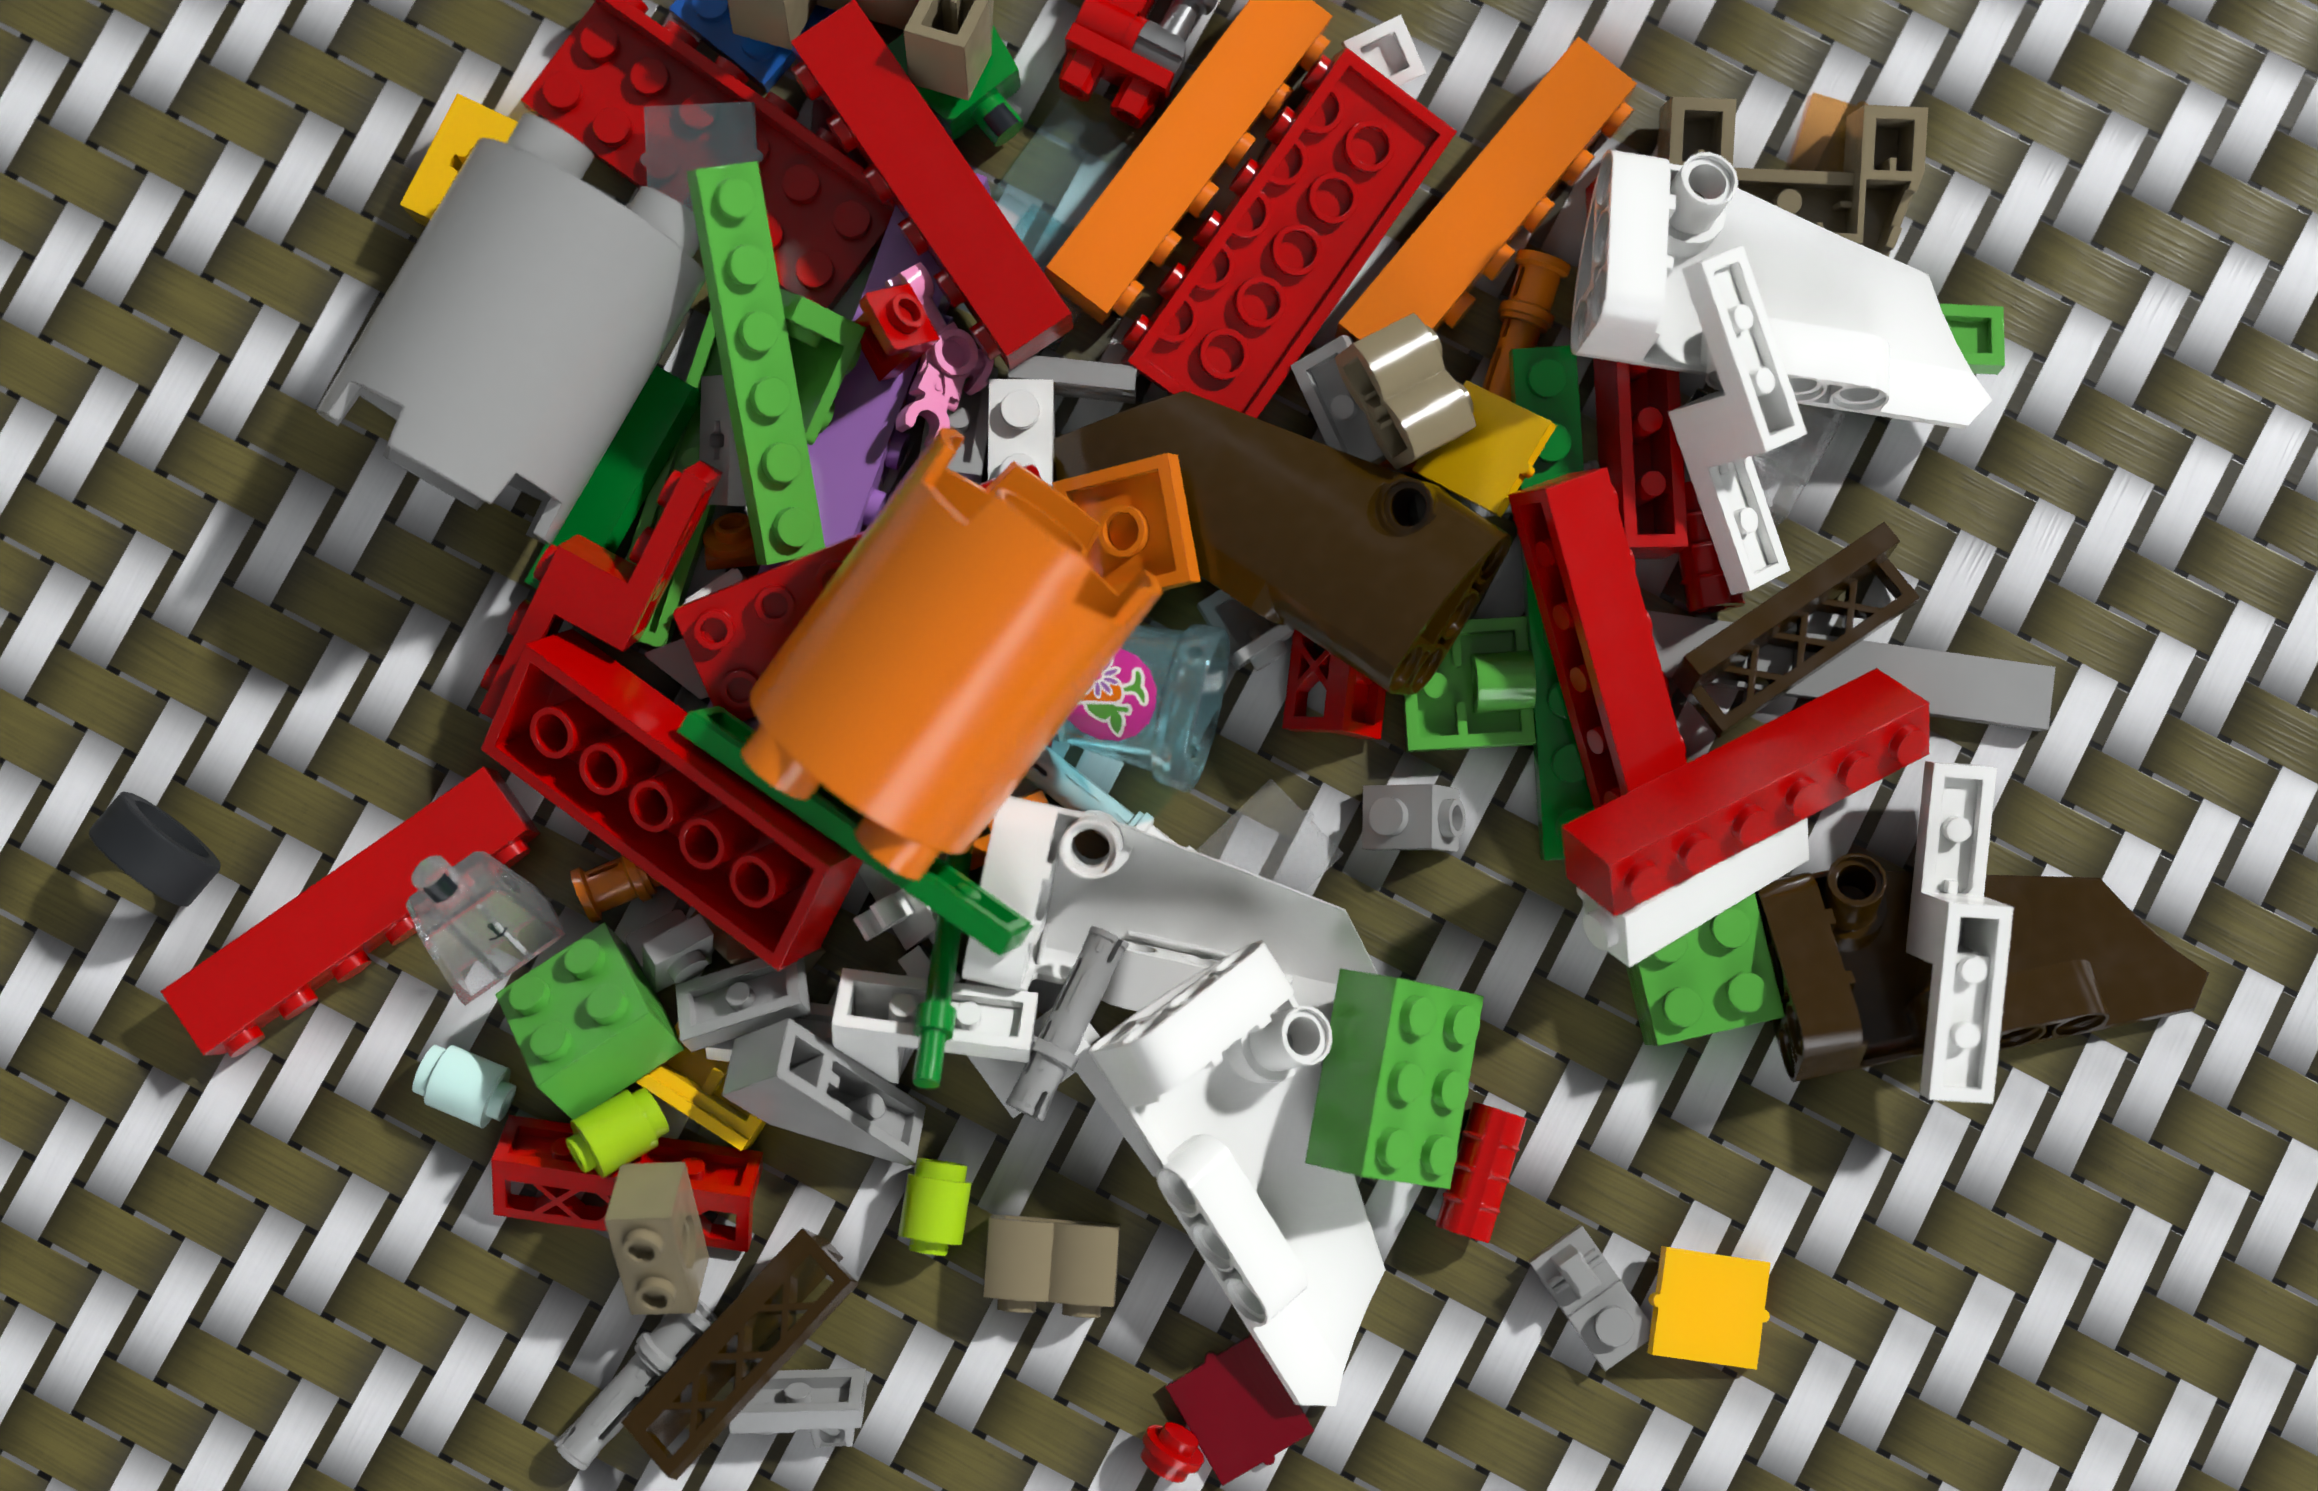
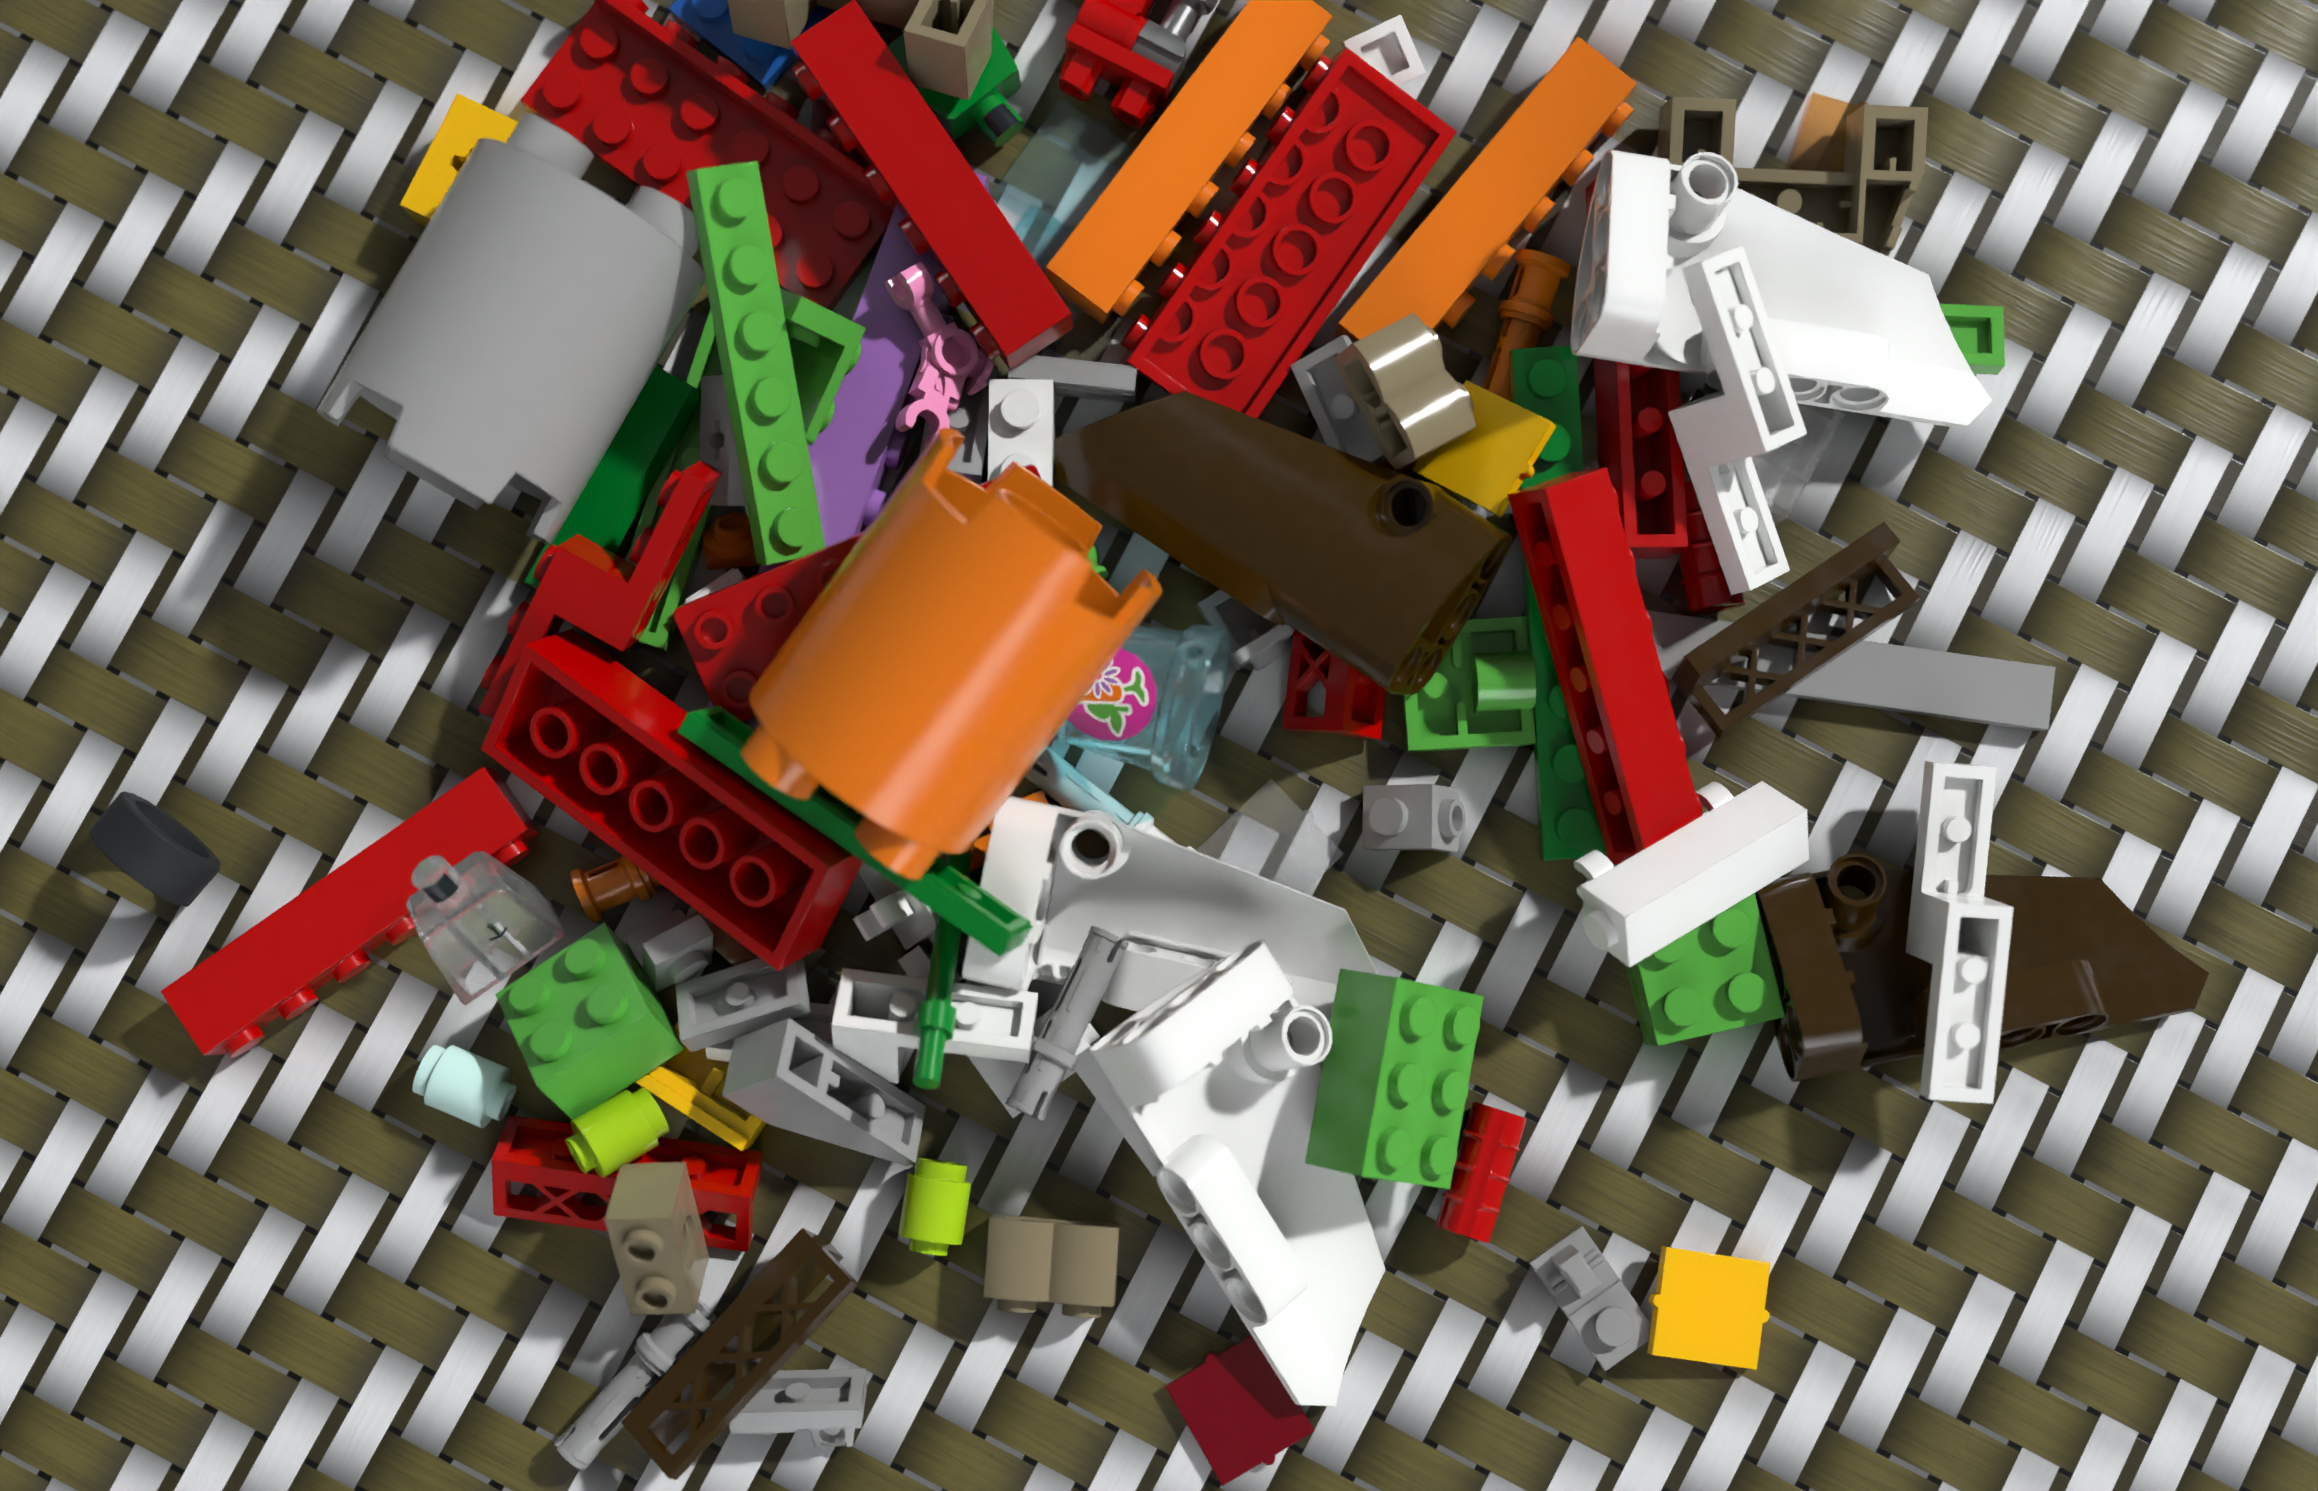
clear light blue piece [640,102,763,211] -> none
light grey slope [644,638,710,705] -> none
red bracket [854,283,940,382] -> none
orange plate [1052,453,1201,595] -> none
red plate [1140,1422,1204,1483] -> none
red brick [1562,668,1929,917] -> none

